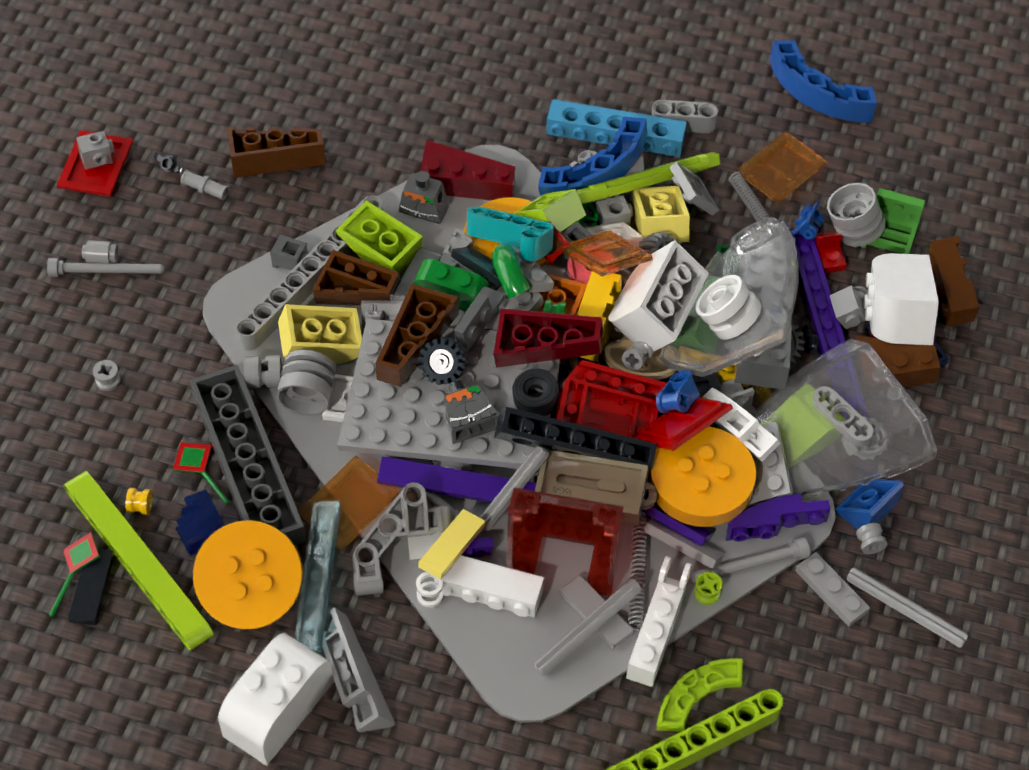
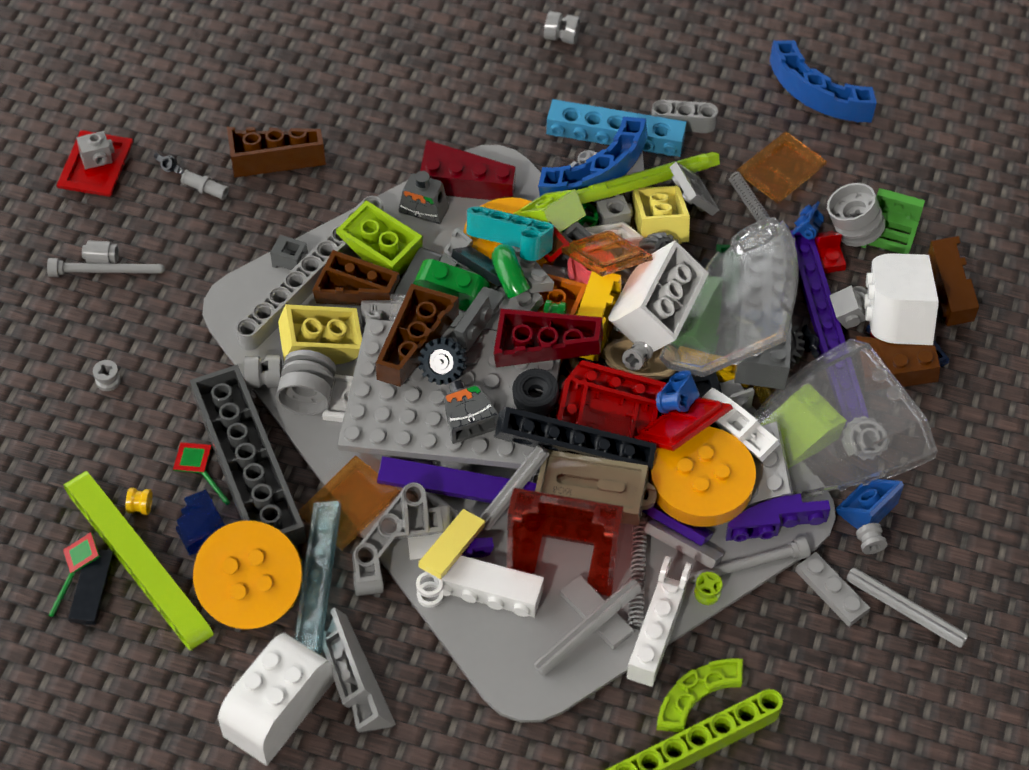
white wheel [695,275,762,340] -> none
light grey beam [813,386,873,447] -> none
none -> light grey wheel [544,11,581,45]

